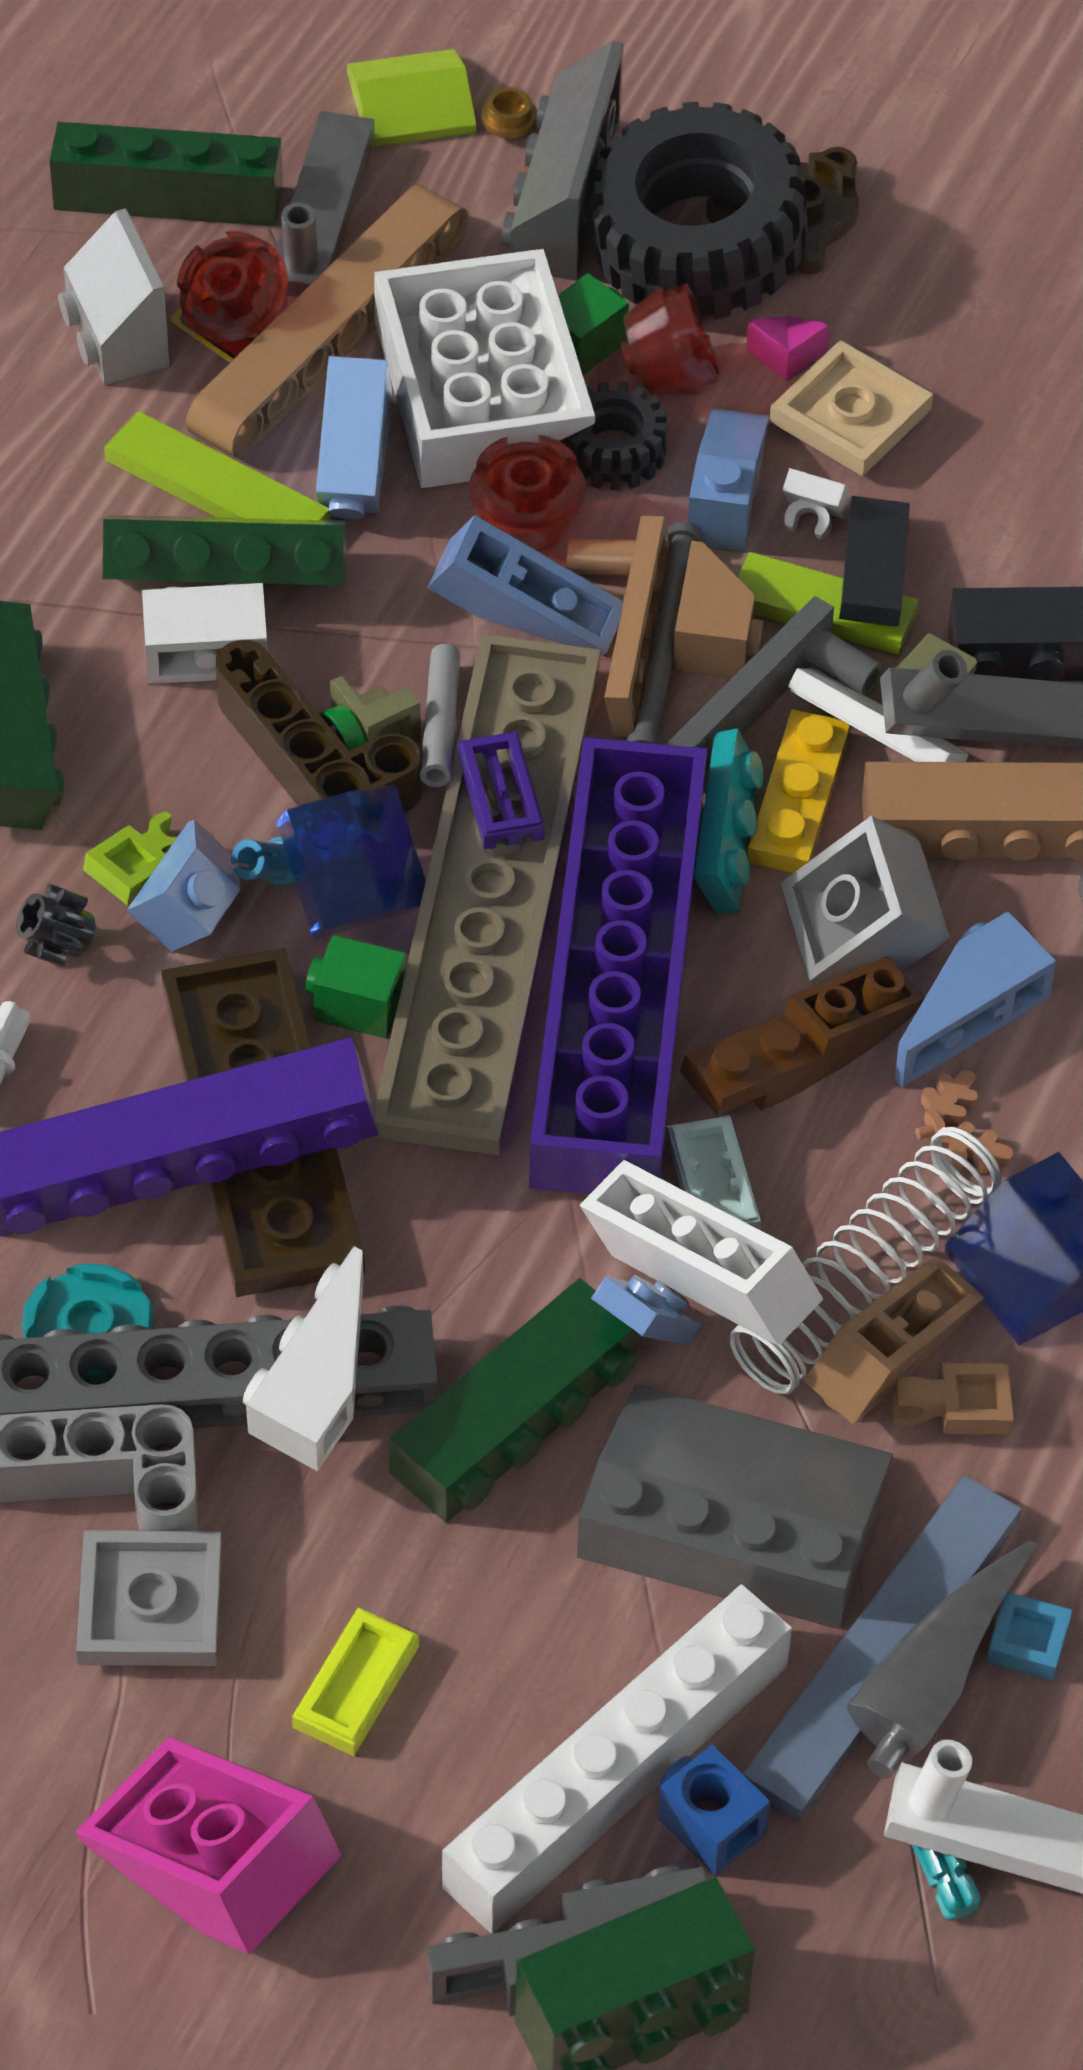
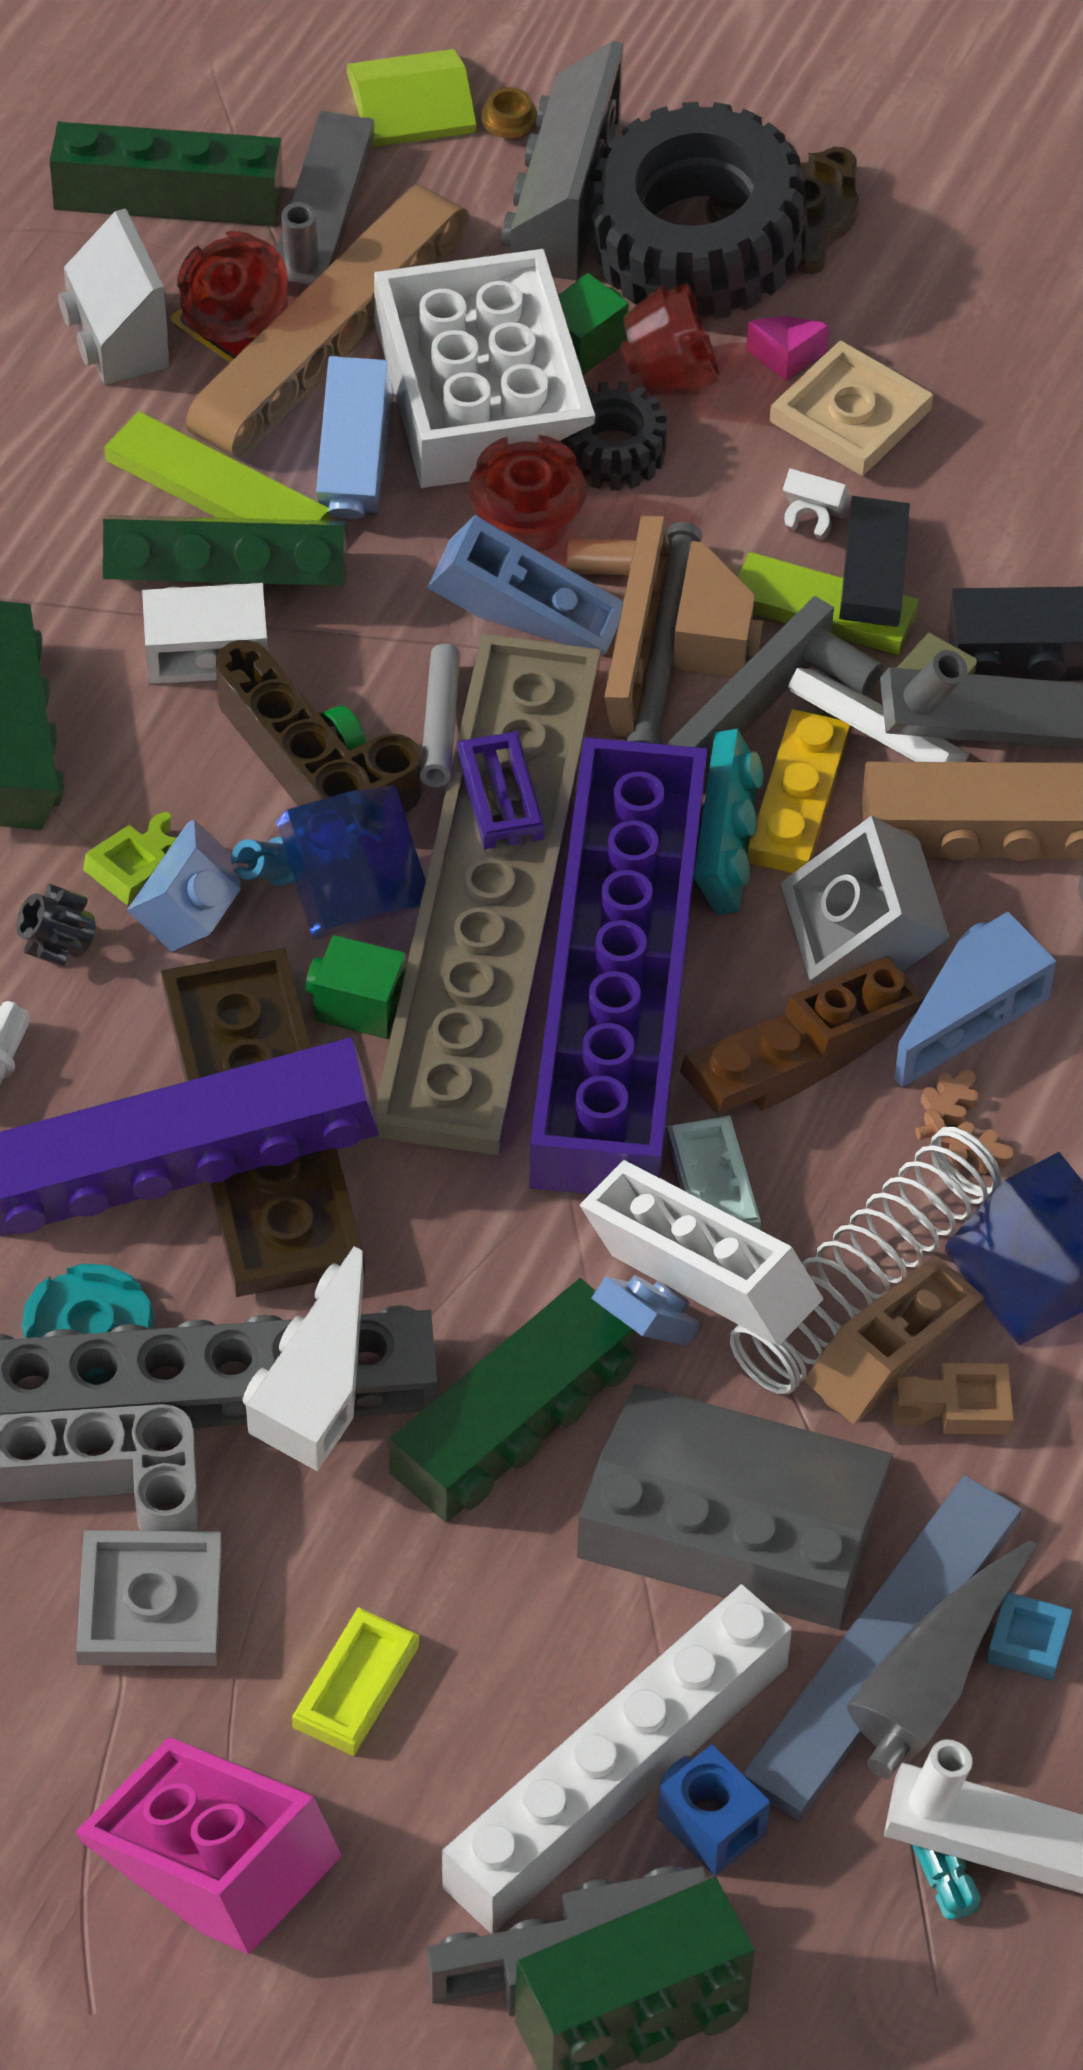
olive panel [330,676,421,743] -> none
medium blue slope [688,408,770,552] -> none

